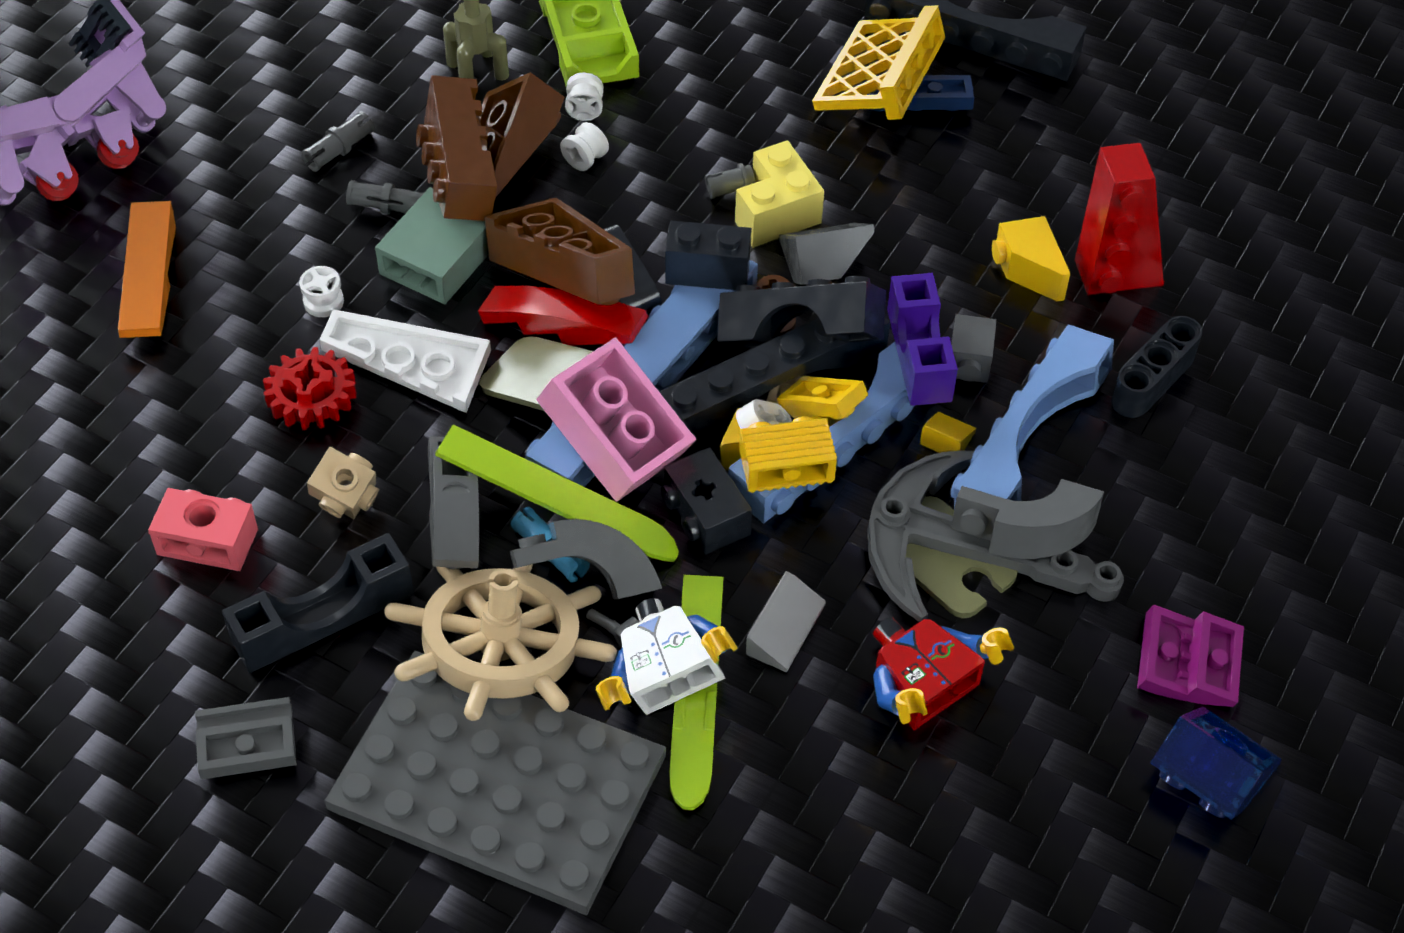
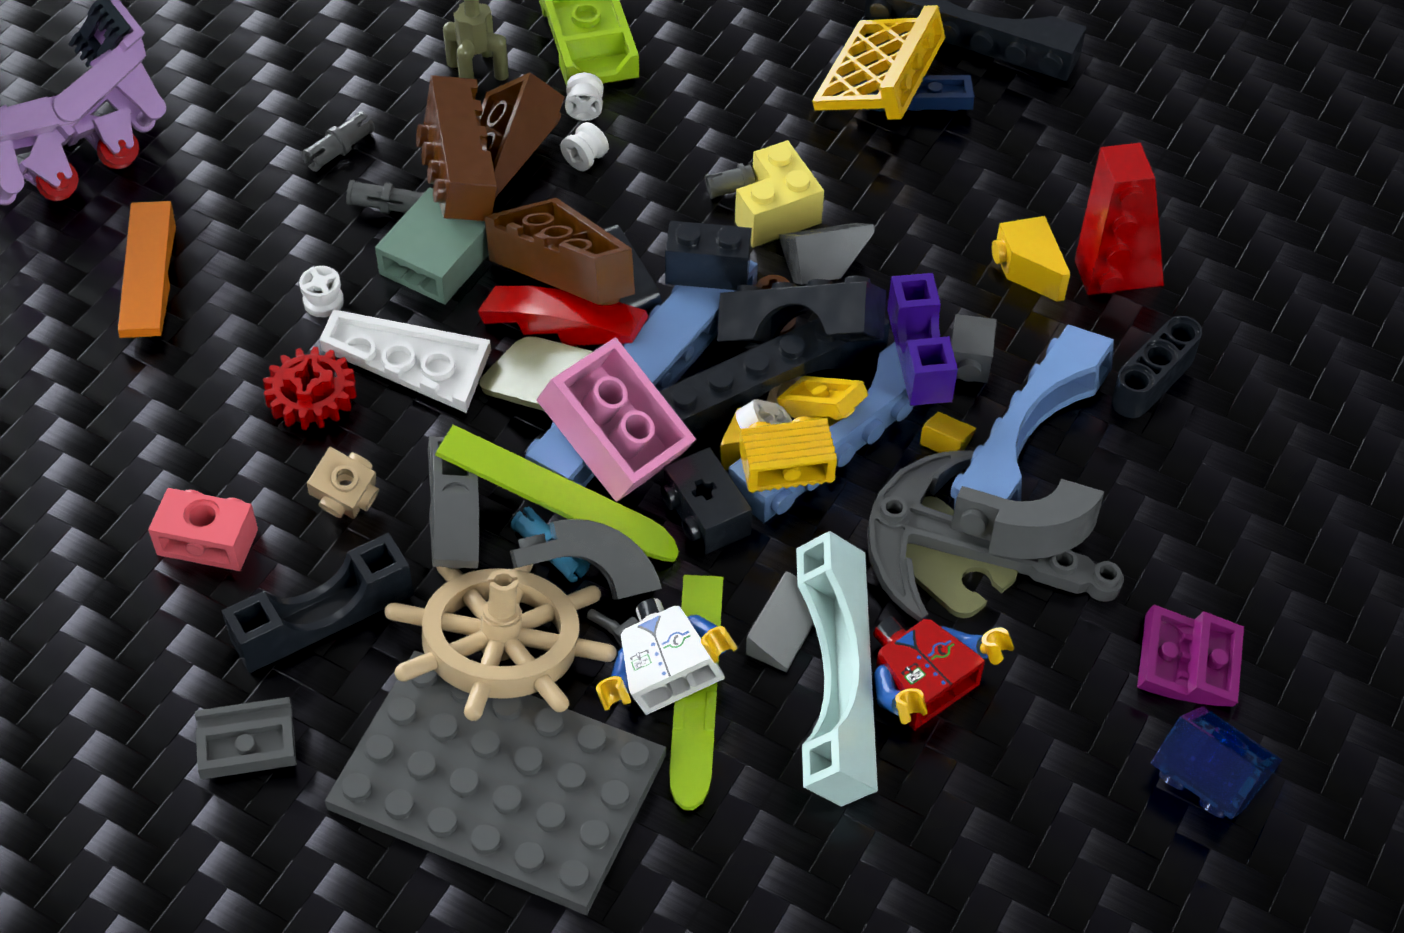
none -> light aqua arch [796,531,878,807]

